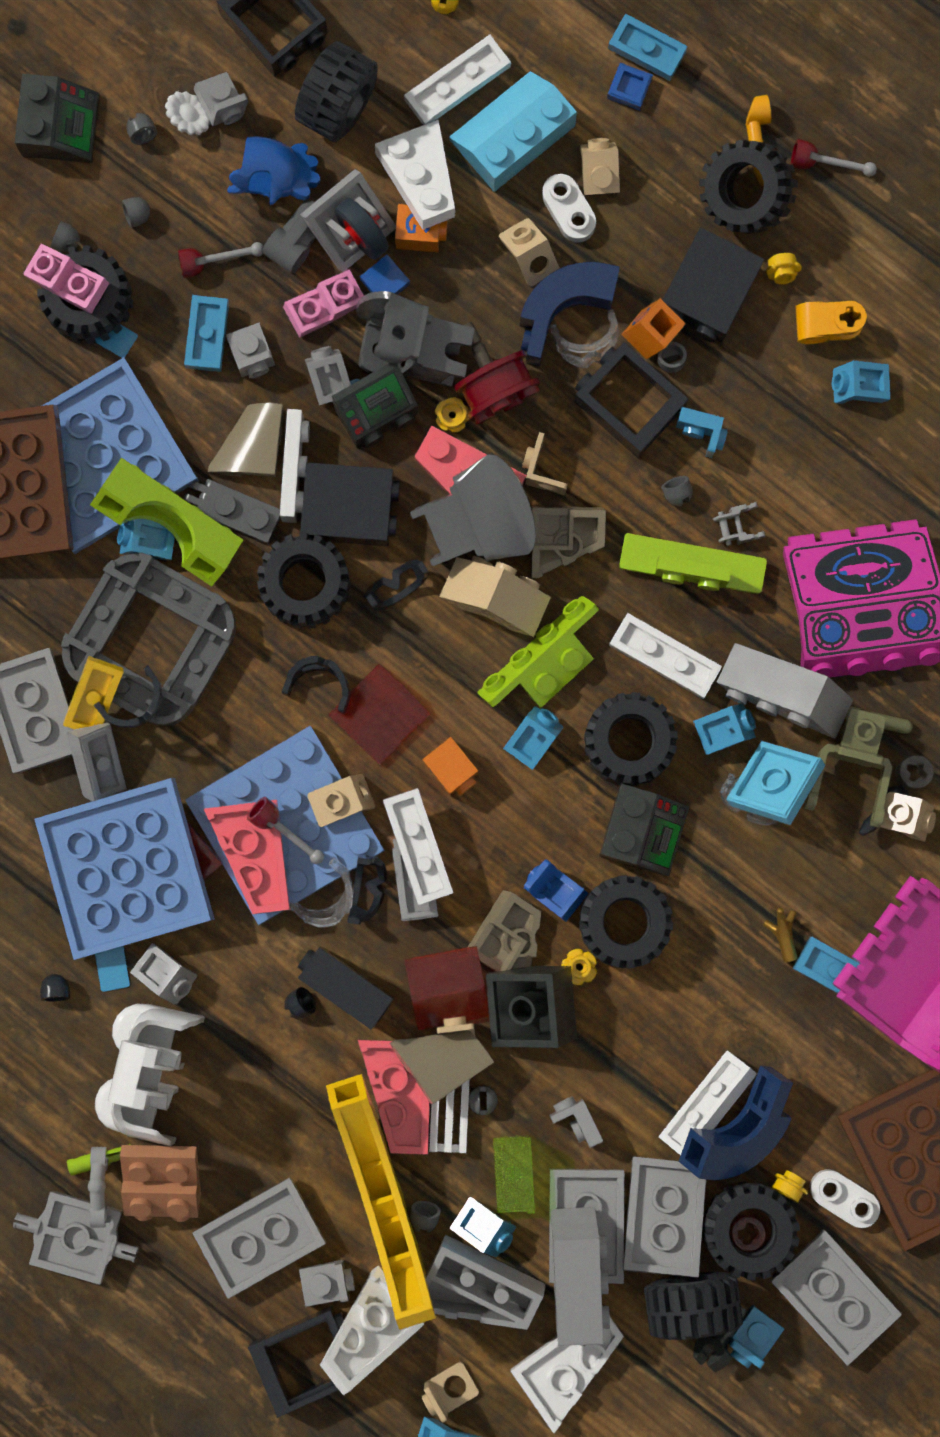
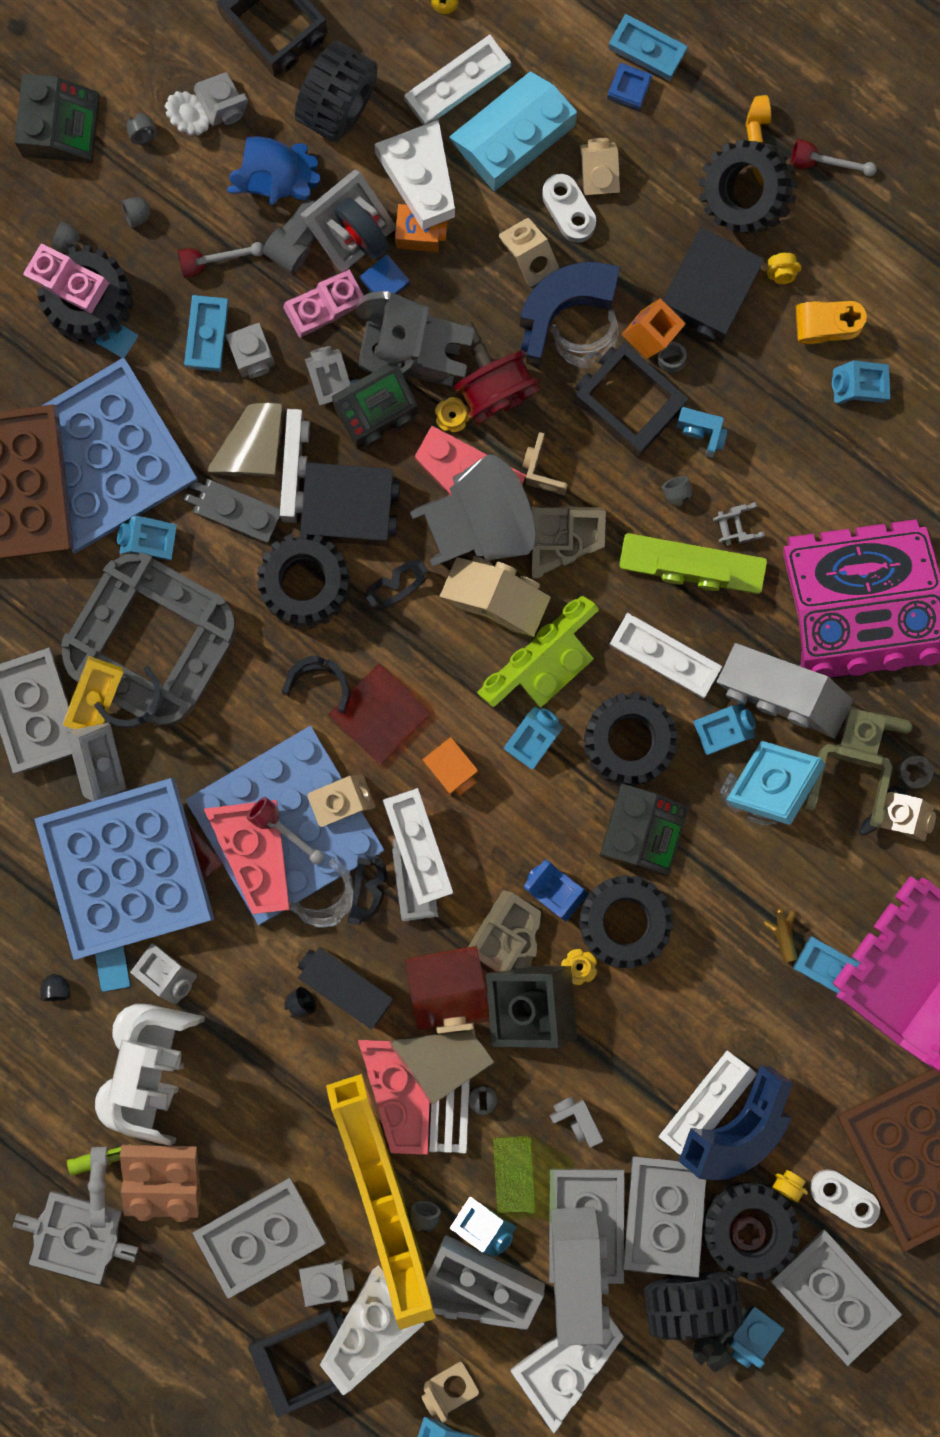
lime arch [90,458,243,586] -> none

